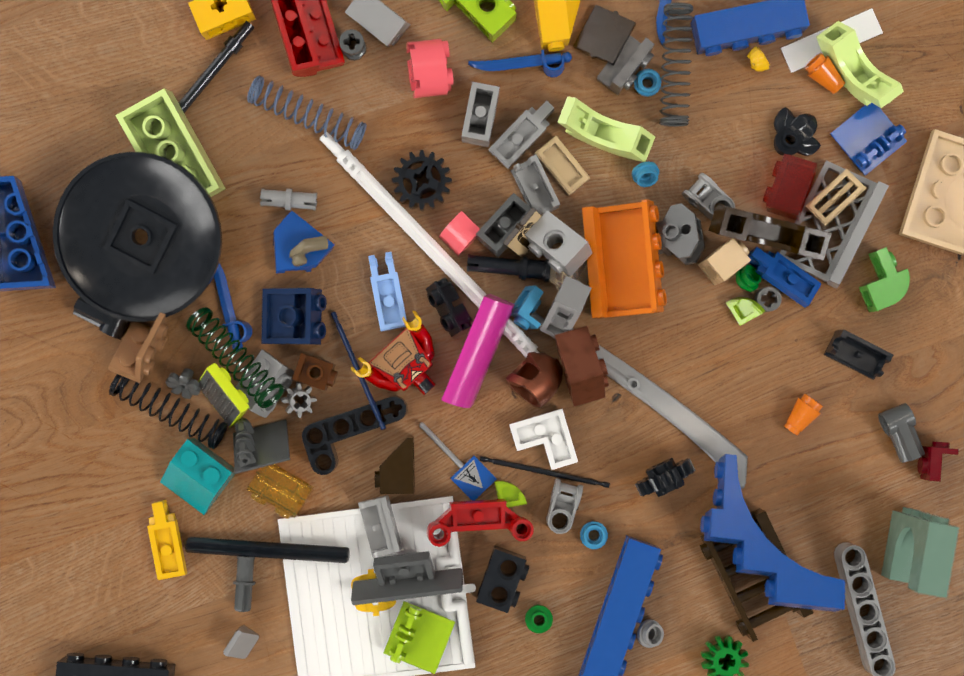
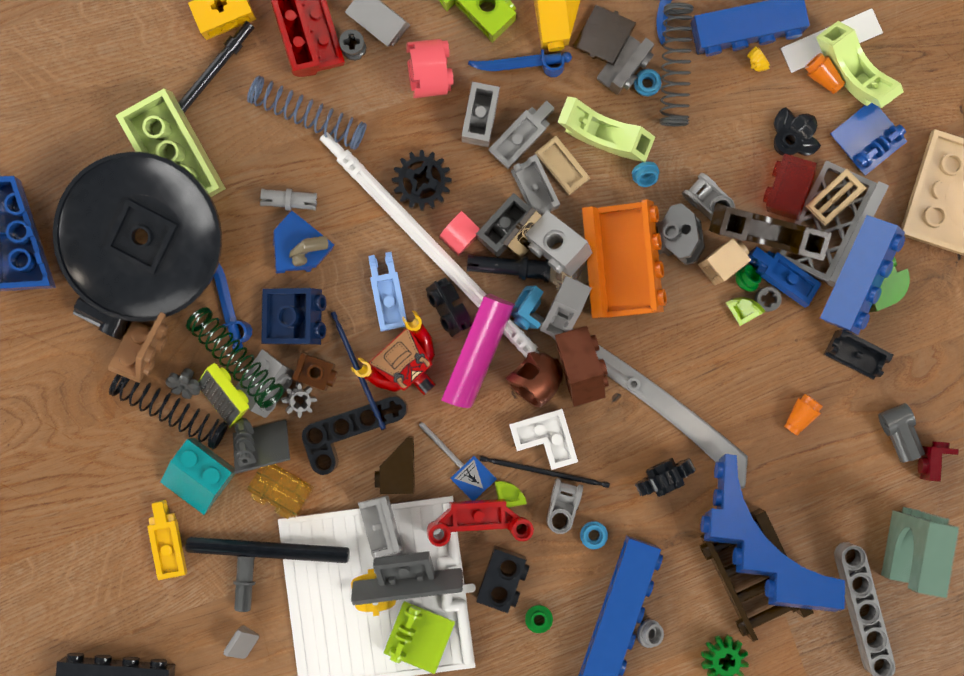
none -> brick [820,215,905,335]

